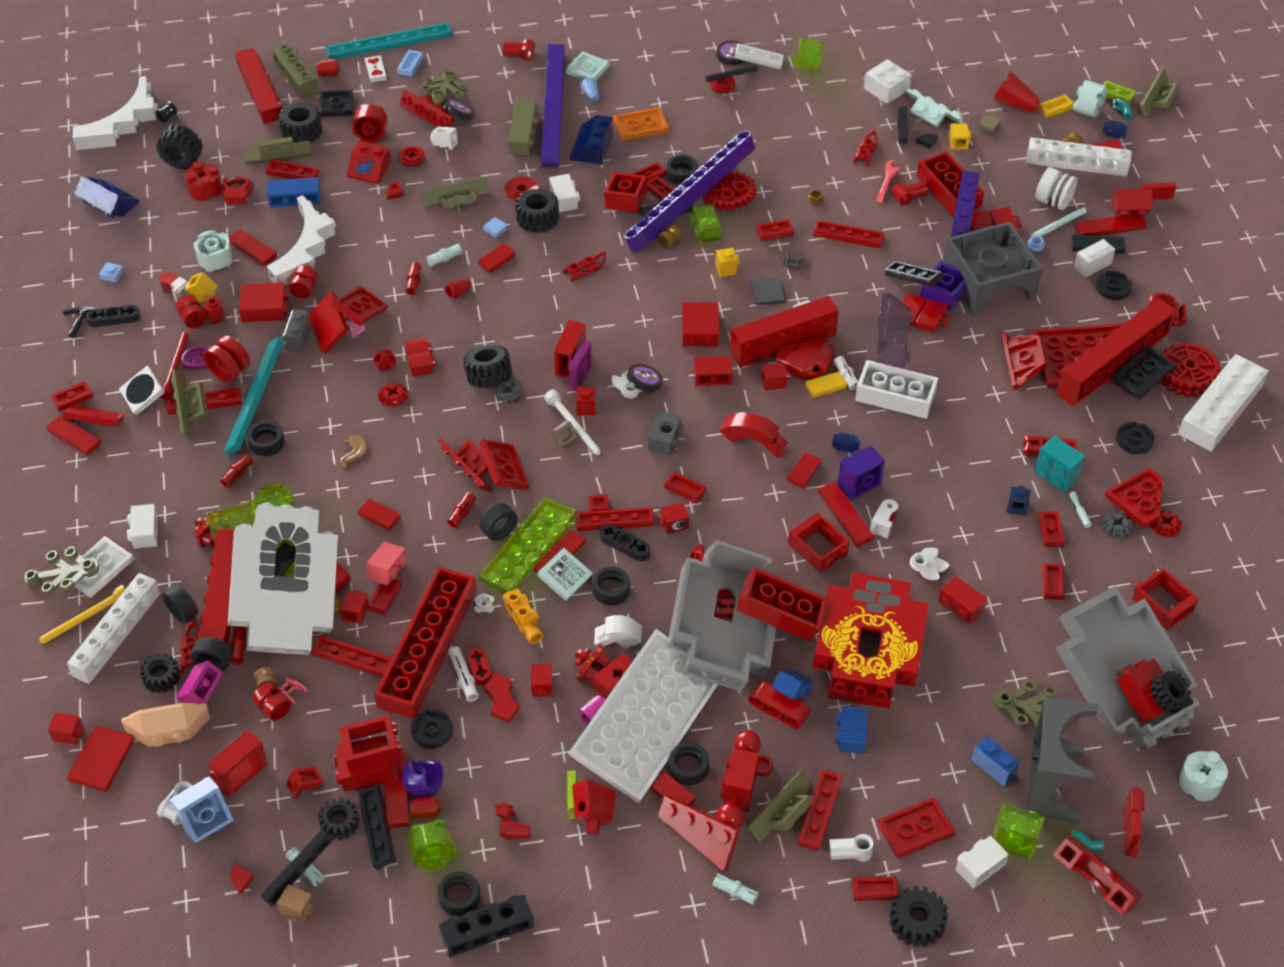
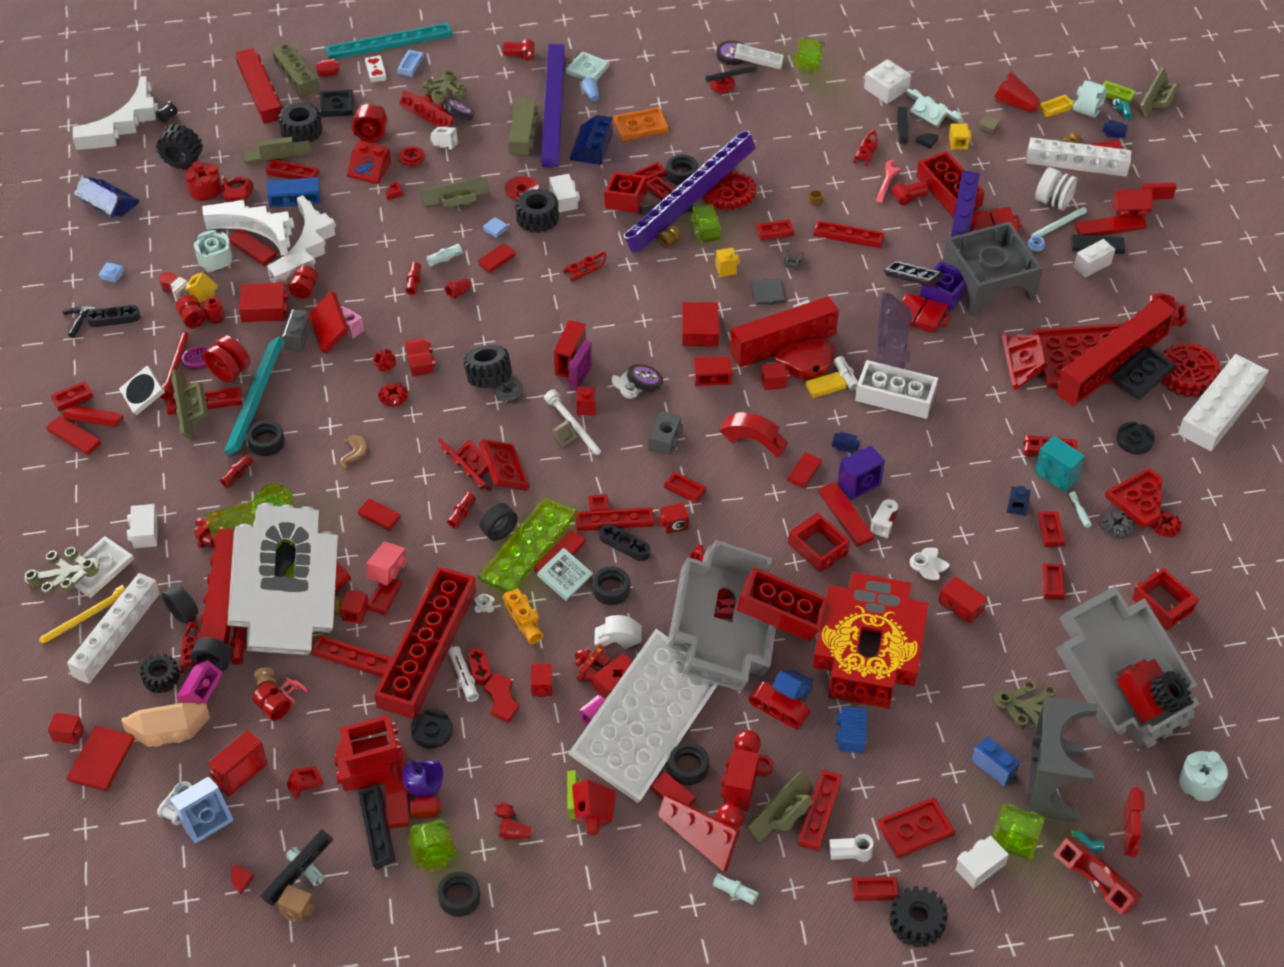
black tyre [318,797,359,840] -> none
red tile [331,286,388,326] -> none
black brick [439,894,534,958] -> none
black tile [1096,271,1132,300] -> none
none -> white arch [202,200,294,256]

